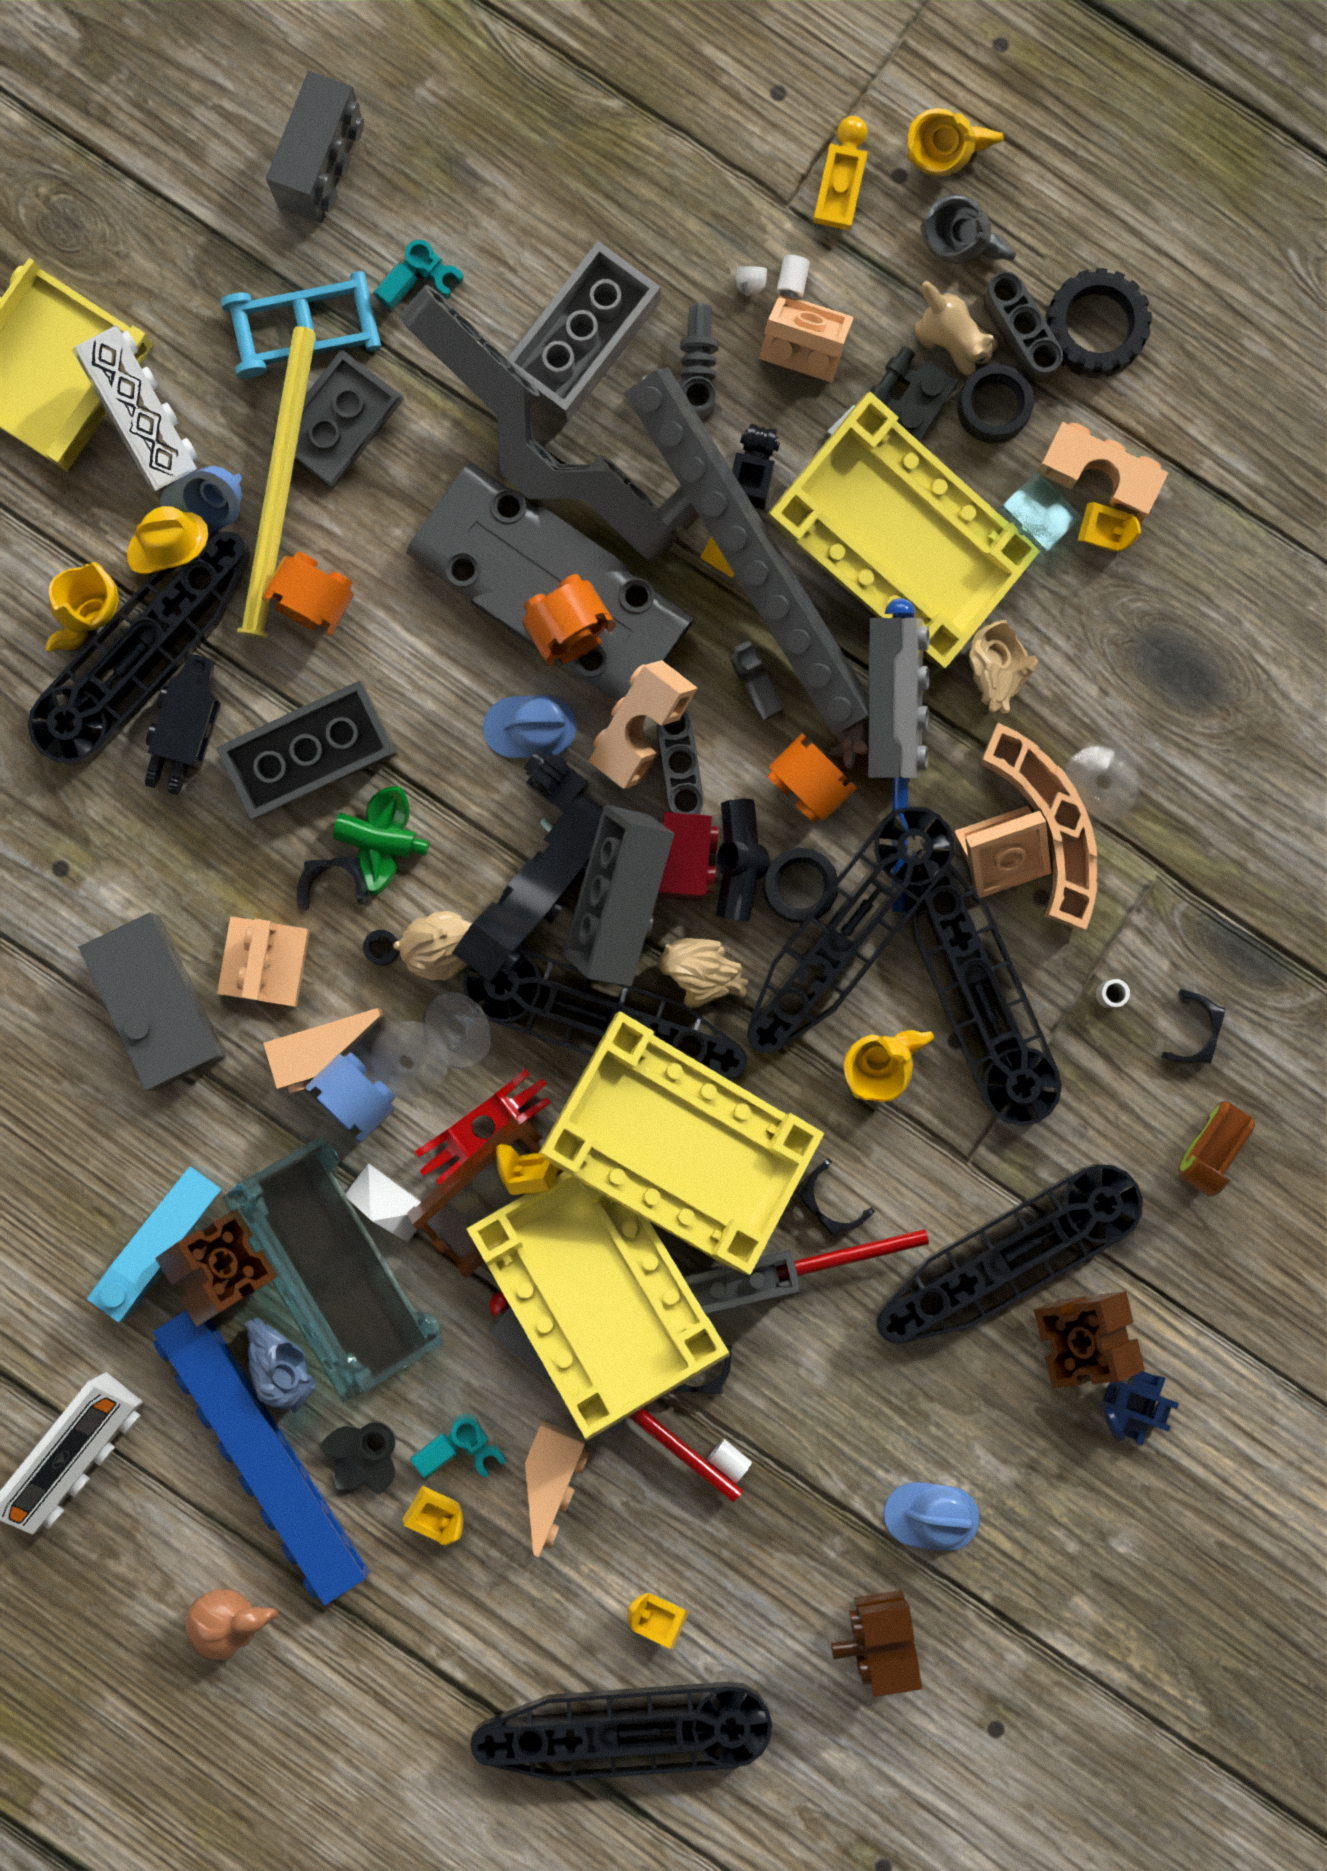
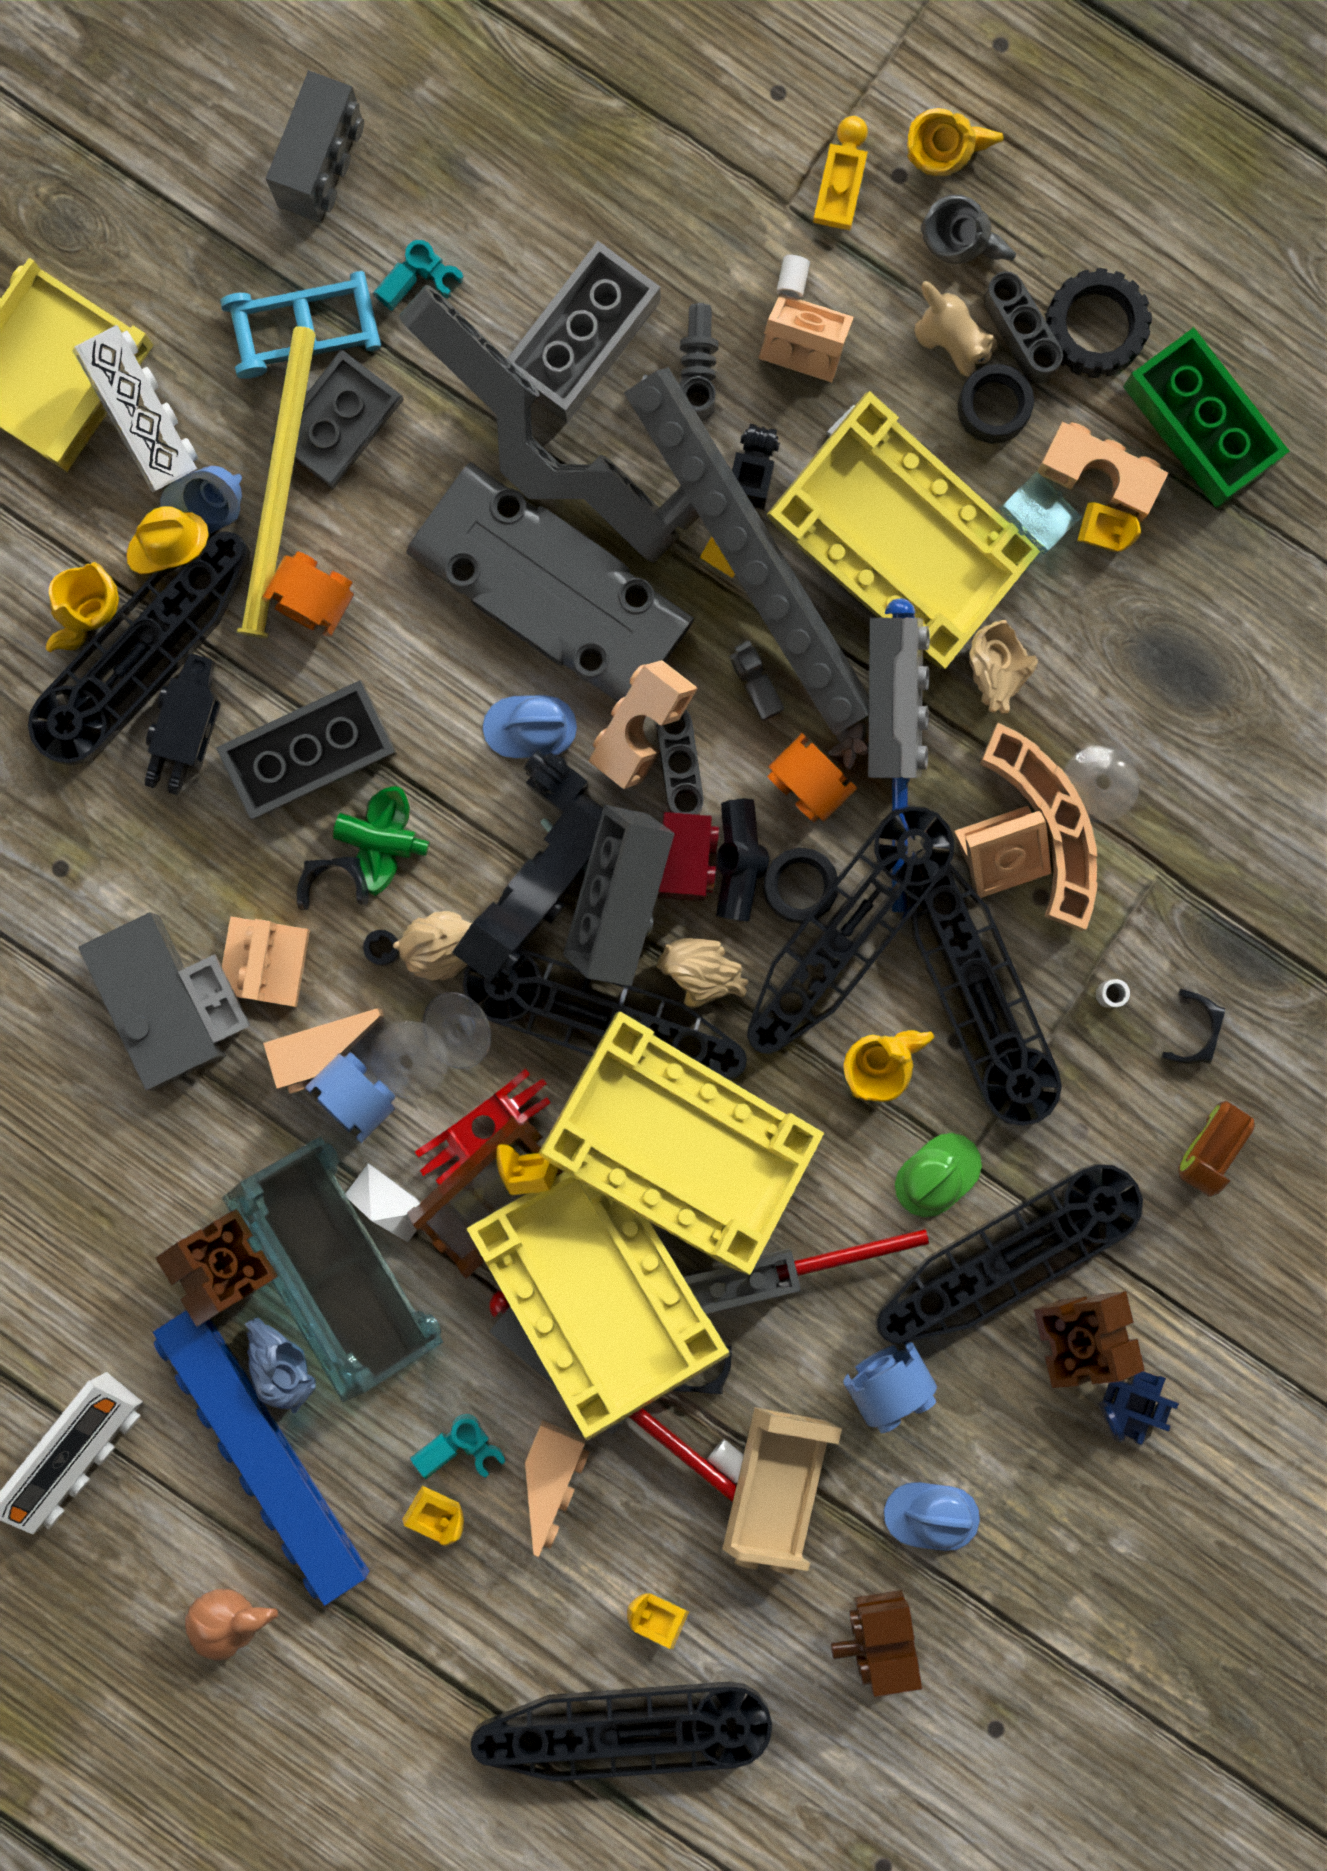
medium azure slope [87,1166,222,1323] -> none
pearl dark grey plate [320,1422,396,1495] -> none
orange brick [522,574,615,666] -> none
white hinge [736,266,767,296] -> none
black cap [797,1157,875,1238] -> none
pearl dark grey plate [870,346,958,442] -> none
none -> light grey hinge [178,954,251,1044]
none -> tan panel [722,1407,842,1575]
none -> medium blue brick [843,1342,937,1433]
none -> bright green piece [895,1133,982,1217]
none -> green brick [1123,327,1290,509]

